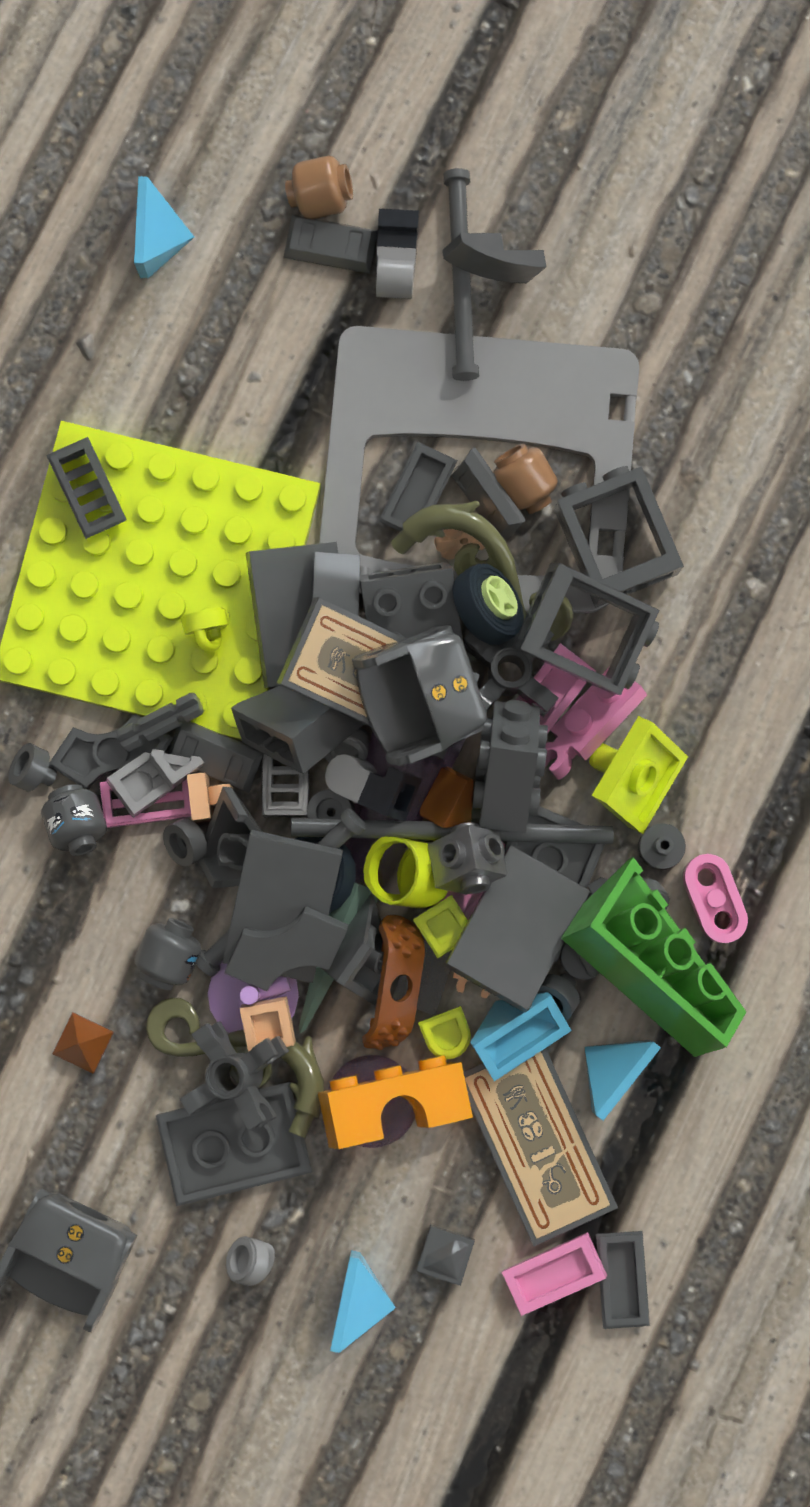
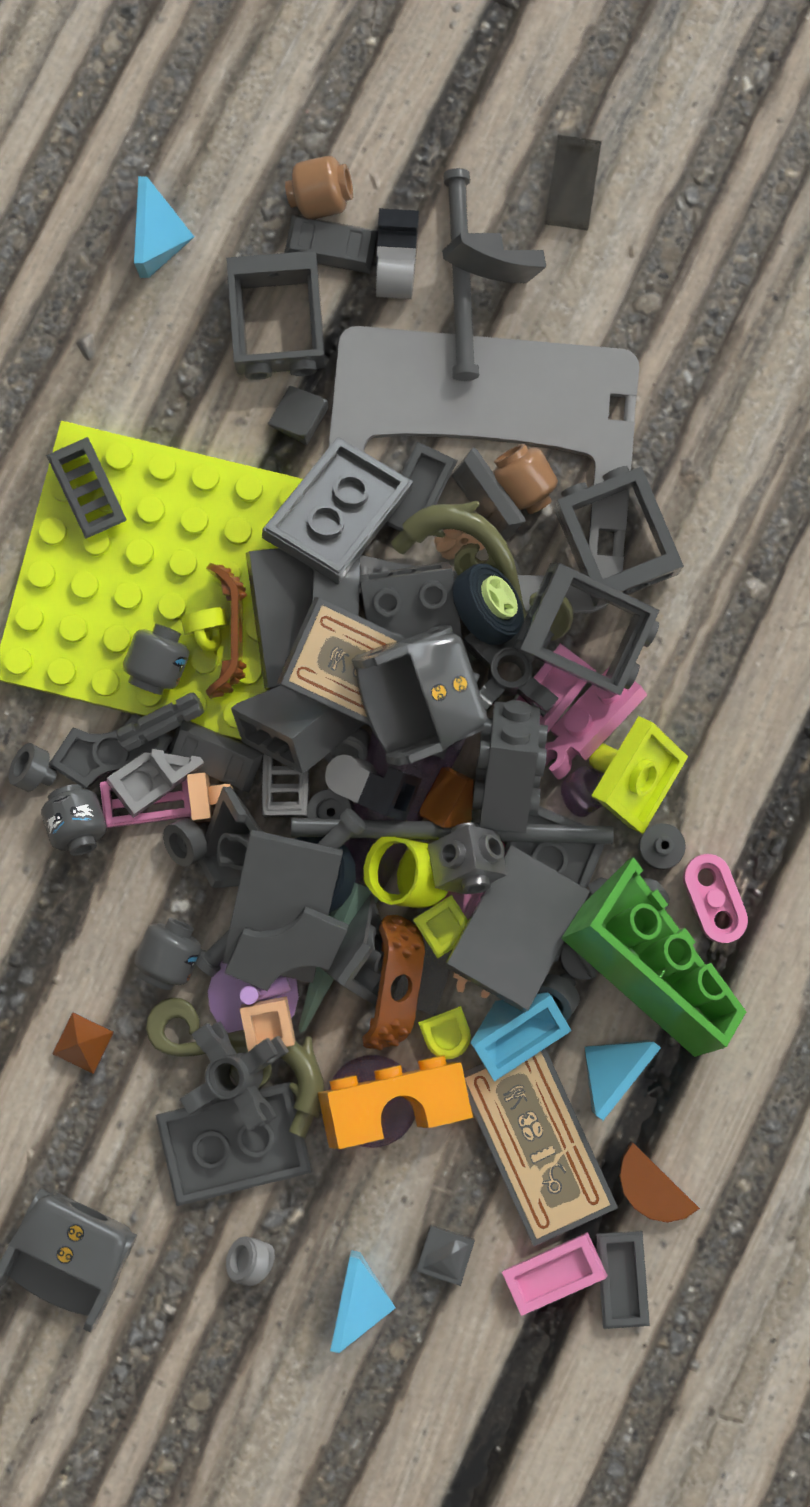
none -> dark grey head [123,623,189,695]
none -> dark orange piece [206,563,247,699]
none -> dark grey window [226,251,326,380]
none -> tile [262,437,413,584]
none -> dark grey slope [268,385,328,446]
none -> clear smoke tile [545,135,602,231]
none -> tile [561,766,603,817]
none -> dark orange tile [619,1141,700,1223]

